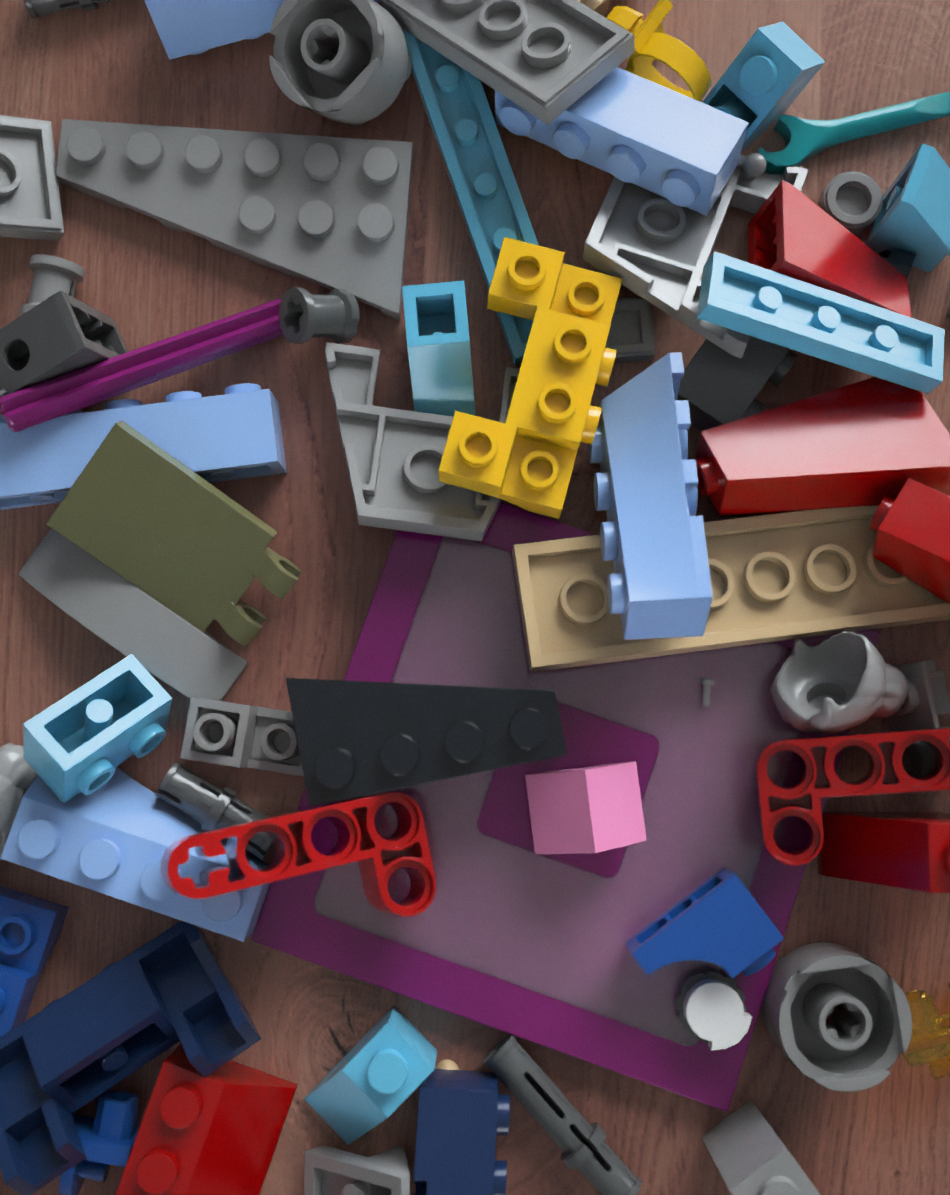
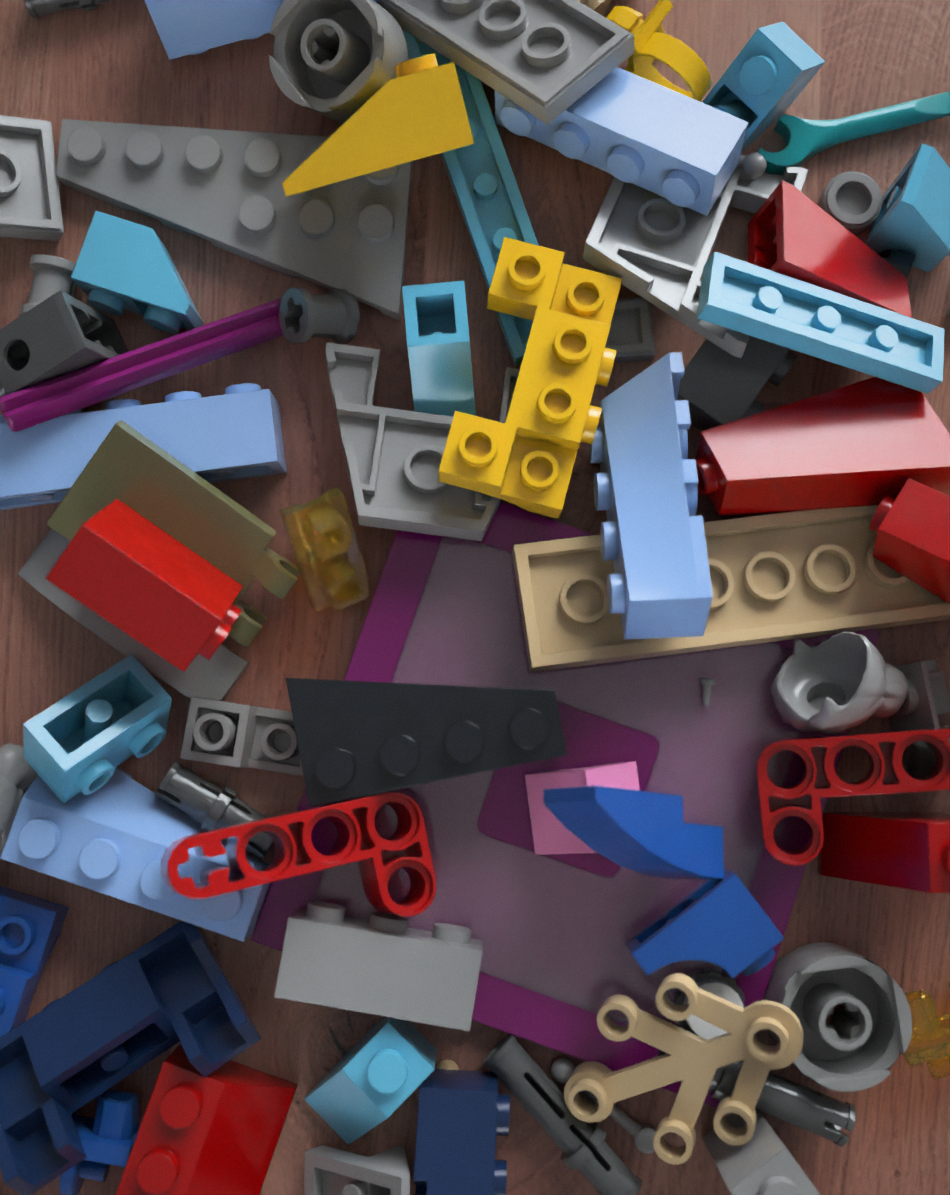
none -> red brick [45,499,243,672]
none -> medium azure slope [71,210,203,334]
none -> light grey brick [274,901,483,1031]
none -> clear yellow hips [280,487,372,612]
none -> yellow slope [282,53,474,196]
none -> blue slope [543,786,724,880]
none -> light grey hinge [551,1058,656,1154]
none -> tan plant [564,973,803,1165]
none -> dark grey pin [658,1050,856,1147]

